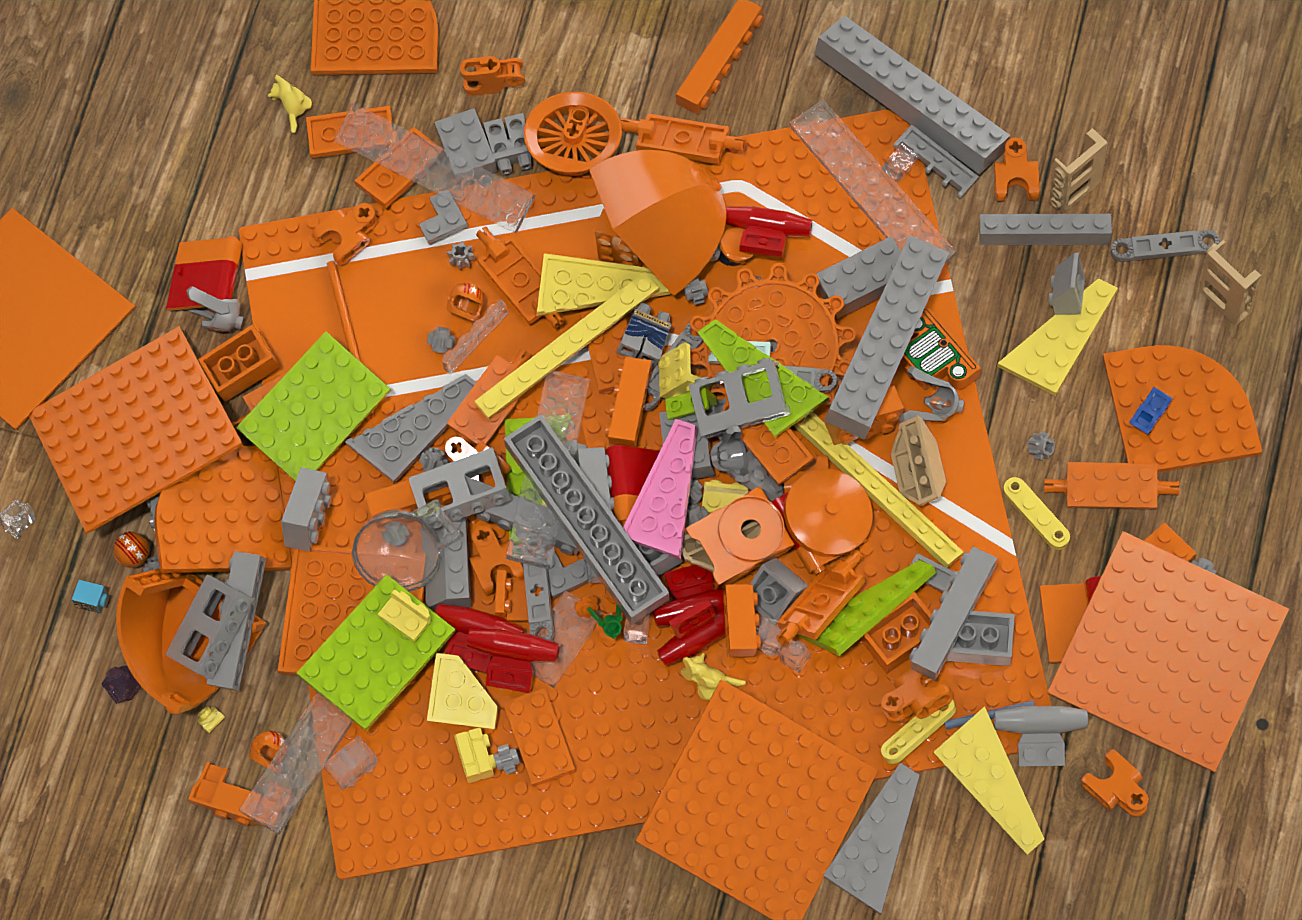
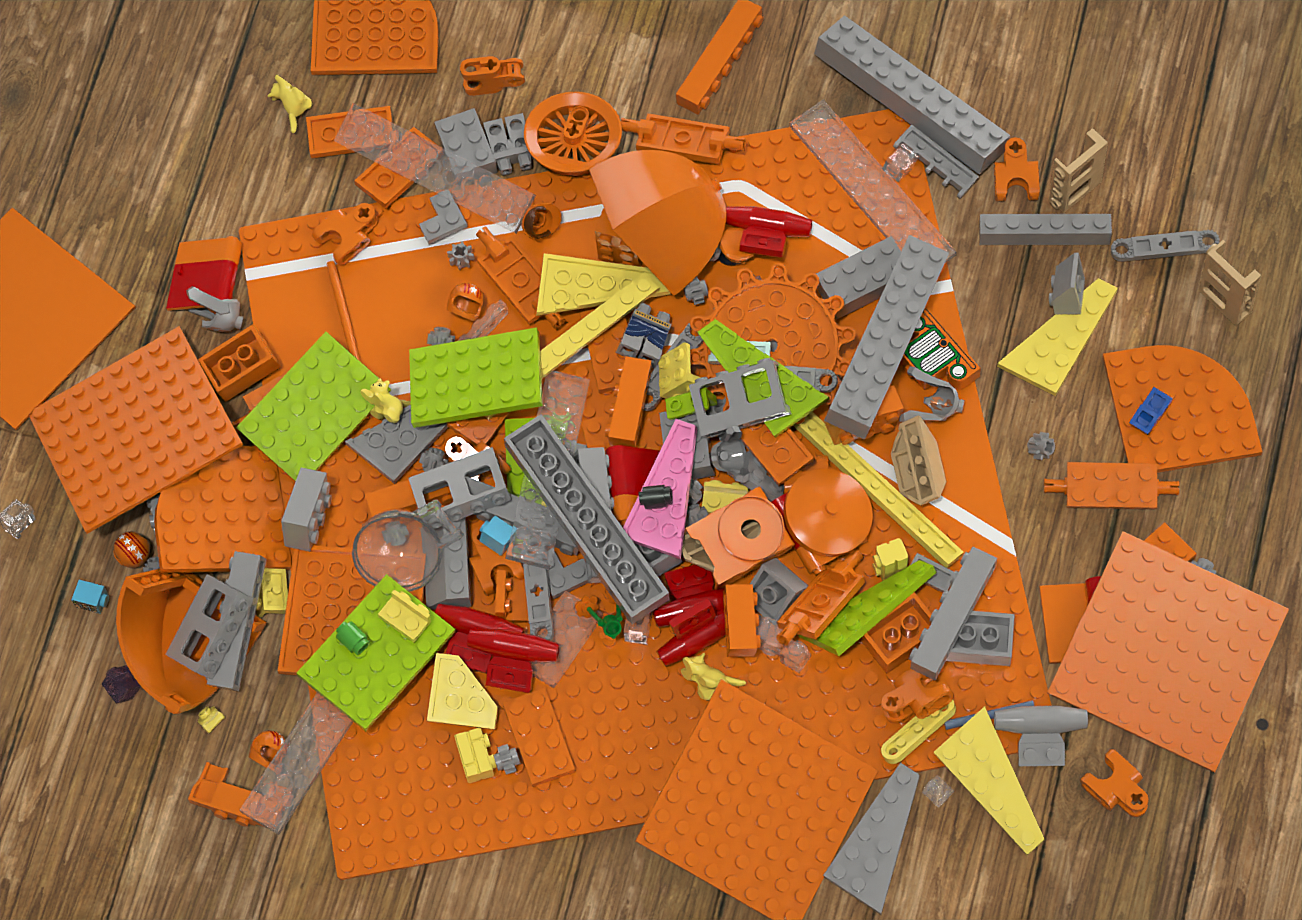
clear brick [323,736,378,790] -> none
light yellow plate [1003,477,1070,550] -> none
none -> light yellow bracket [256,568,288,617]
none -> bright green brick [336,621,370,655]
none -> light yellow animal [360,378,411,423]
none -> lime plate [409,327,543,428]
none -> medium azure brick [479,515,517,556]
none -> orange piece [521,203,561,239]
none -> pearl dark grey brick [639,485,673,509]
none -> light yellow brick [872,538,908,580]
none -> clear brick [922,775,954,808]

